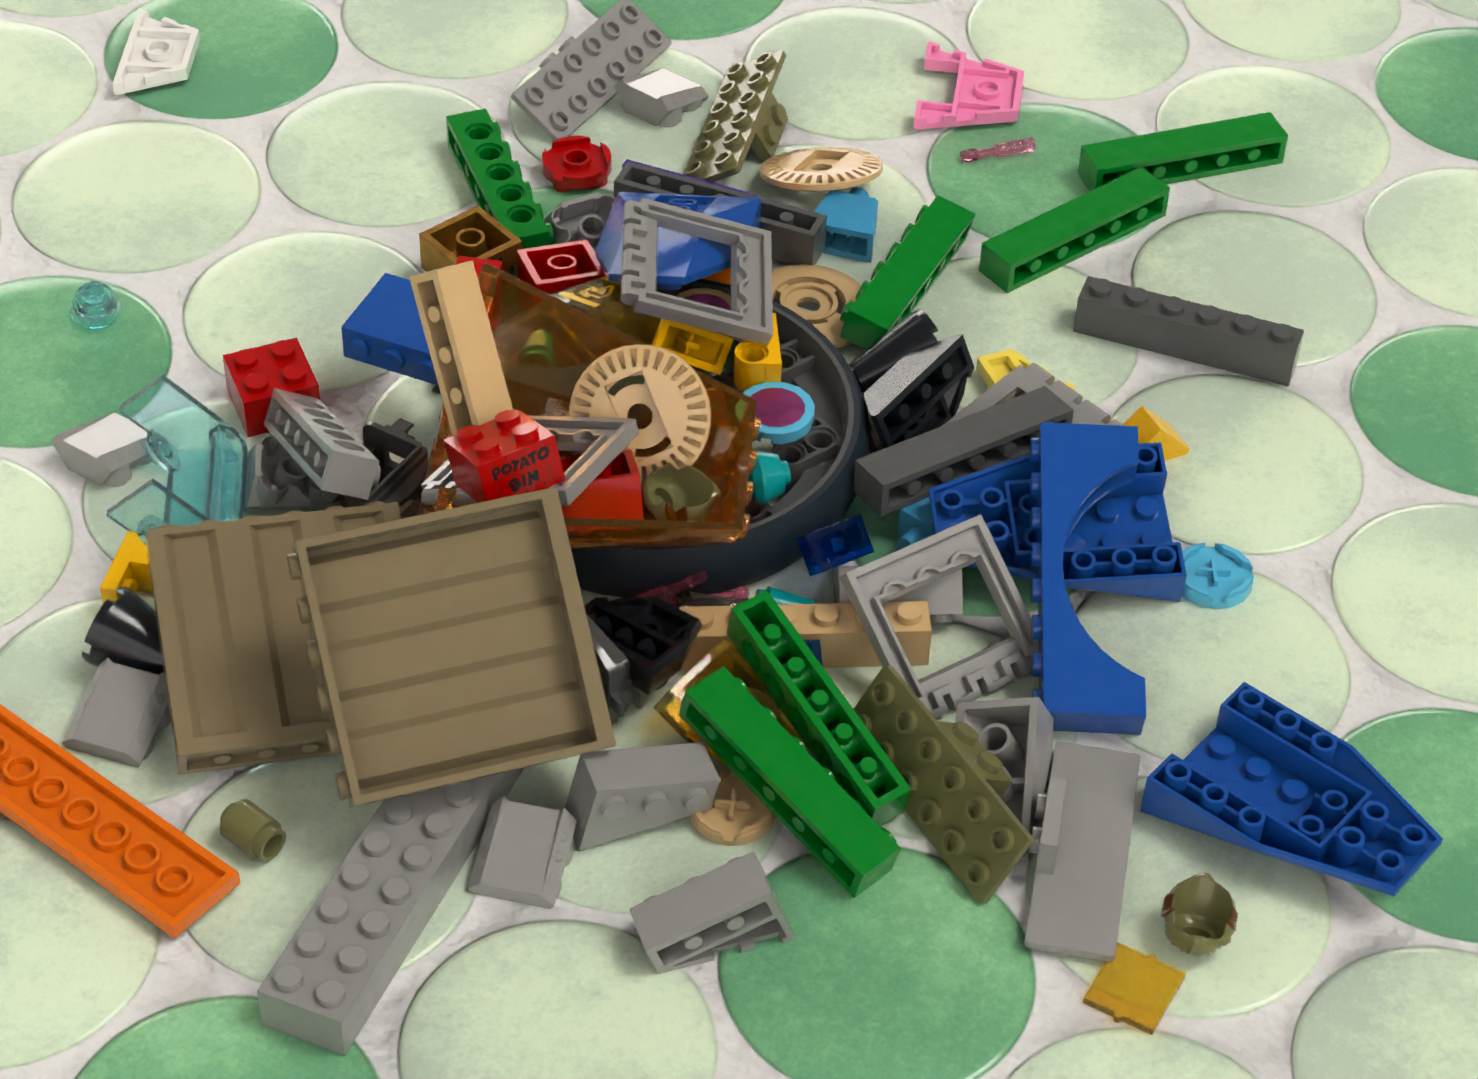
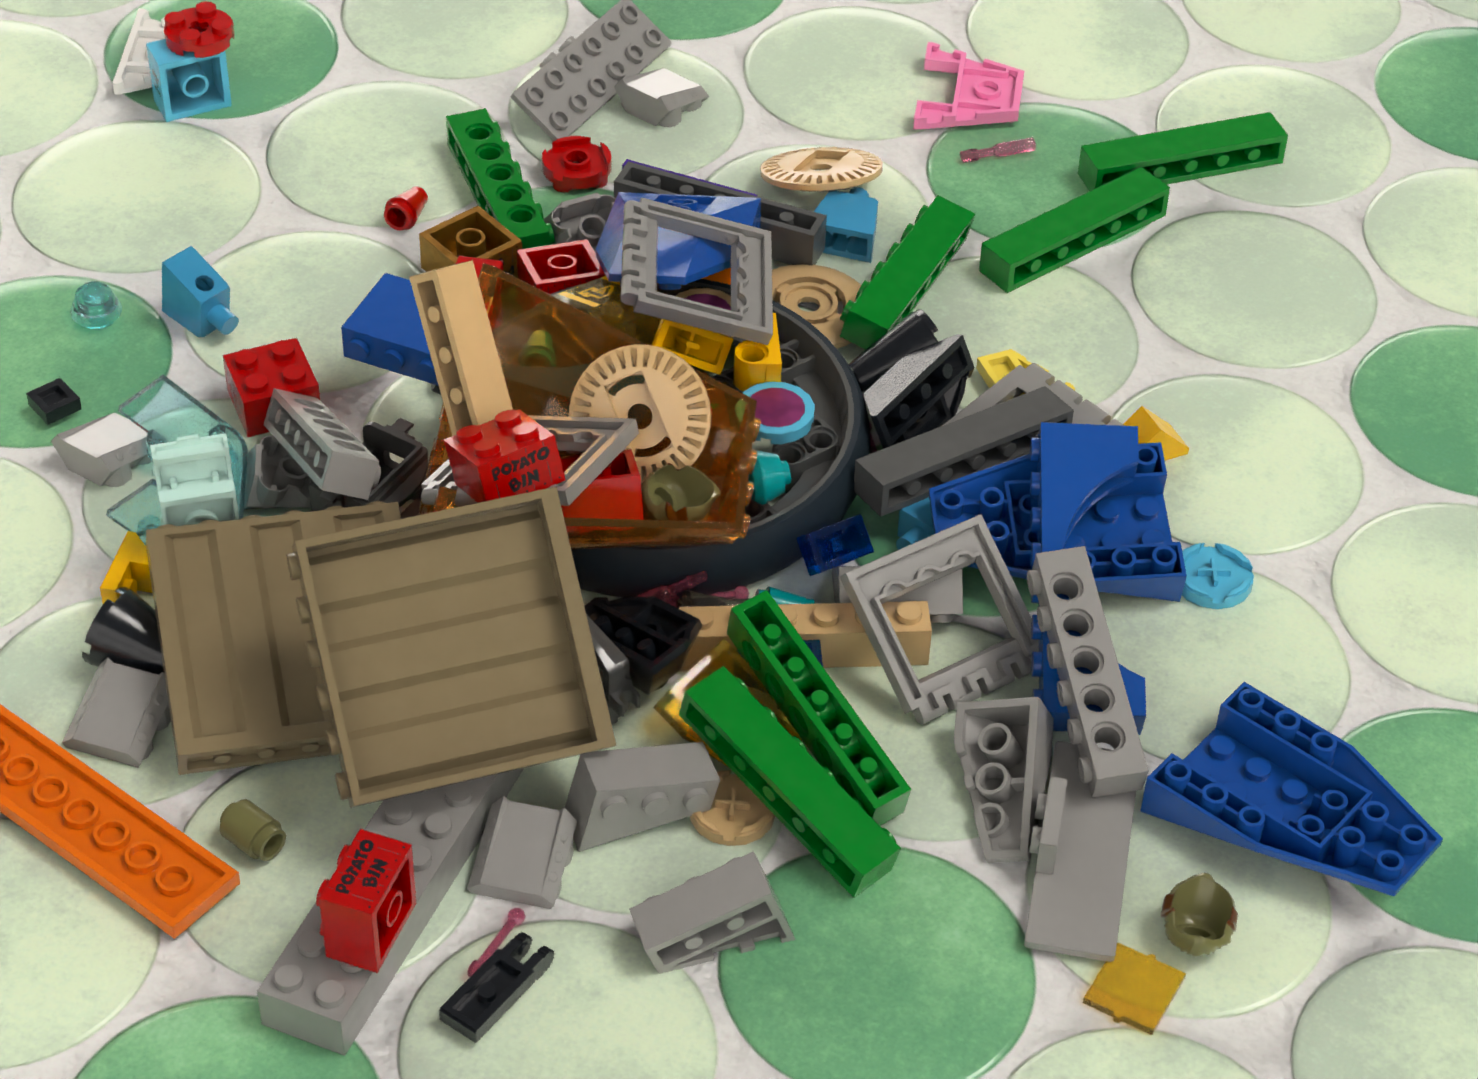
olive bracket [683,50,788,182] -> none
olive bracket [854,665,1033,903] -> none
dark grey brick [1073,276,1304,386] -> none
none -> black plate [26,378,82,425]
none -> medium azure brick [146,39,232,122]
none -> light aqua piece [150,433,239,526]
none -> dark azure torso [162,246,239,337]
none -> red plate [164,1,235,58]
none -> red brick [316,829,417,973]
none -> red cone [384,186,428,230]
none -> black hinge [439,932,555,1043]
none -> clear pink hinge [467,908,525,977]
none -> light grey brick [1027,546,1148,798]

